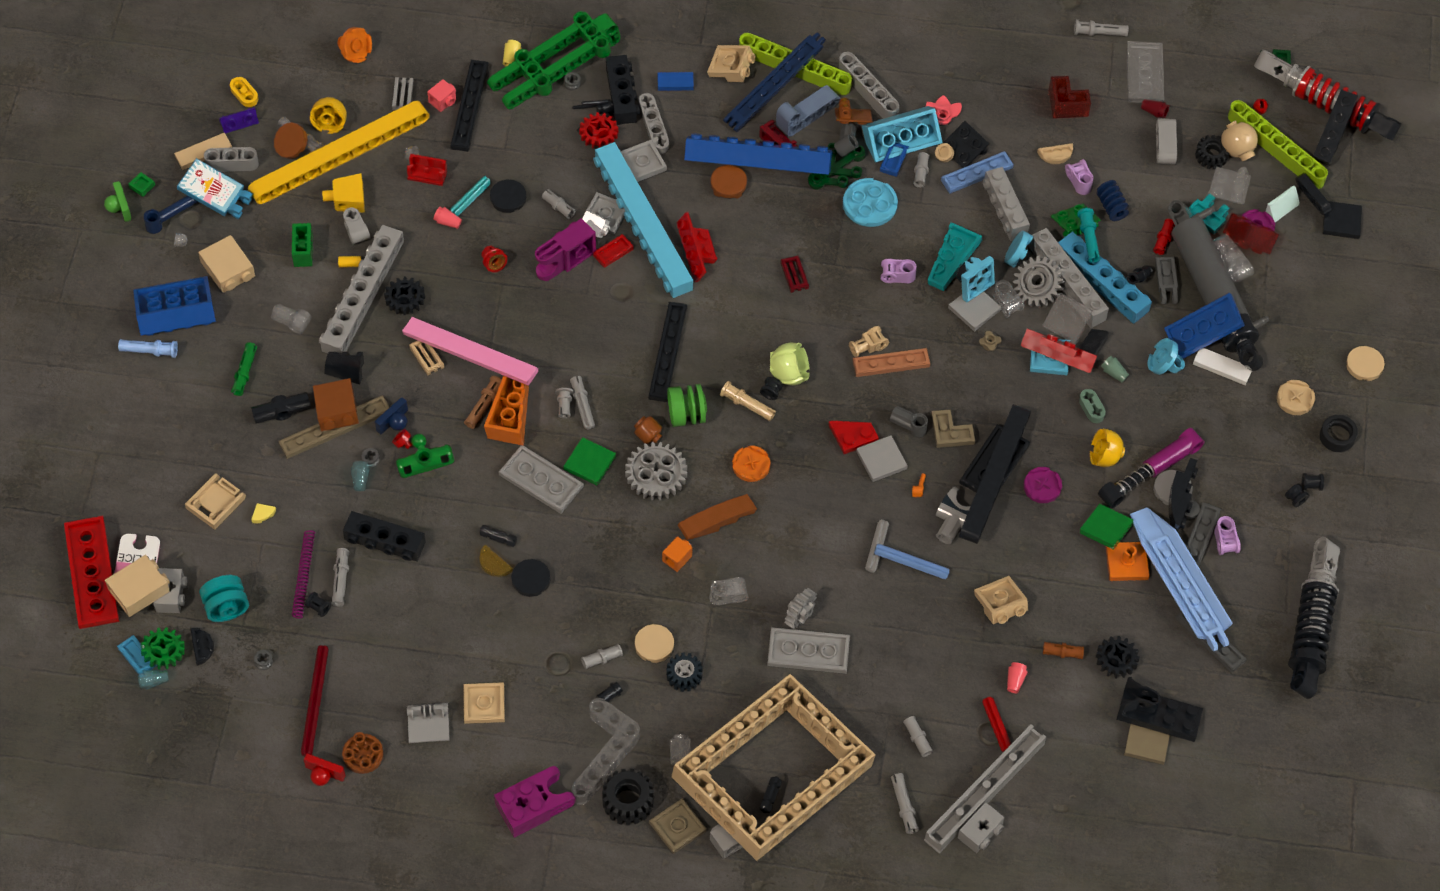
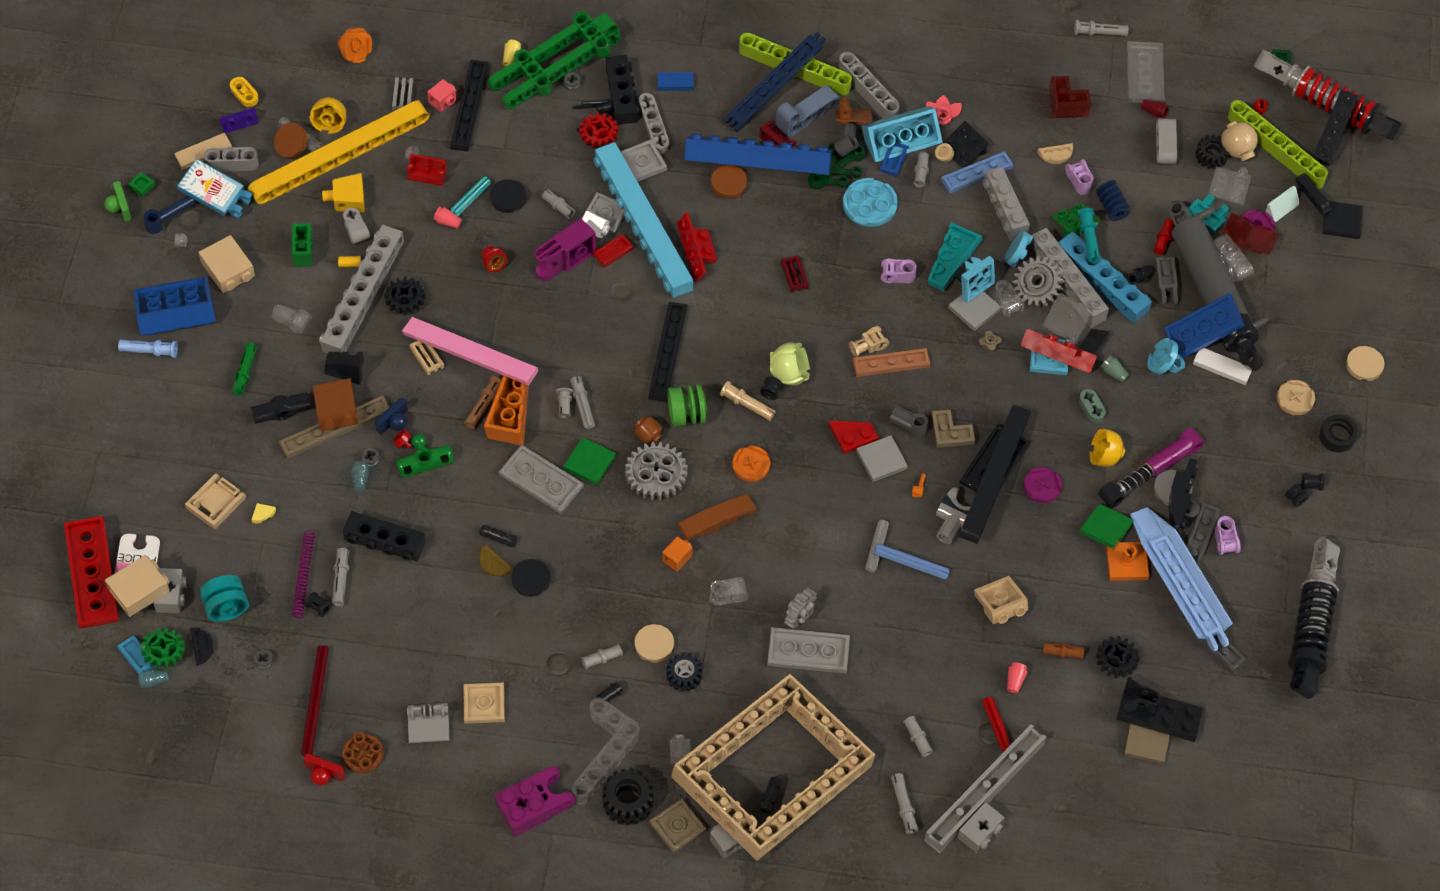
tan plate [707,45,755,82] -> none

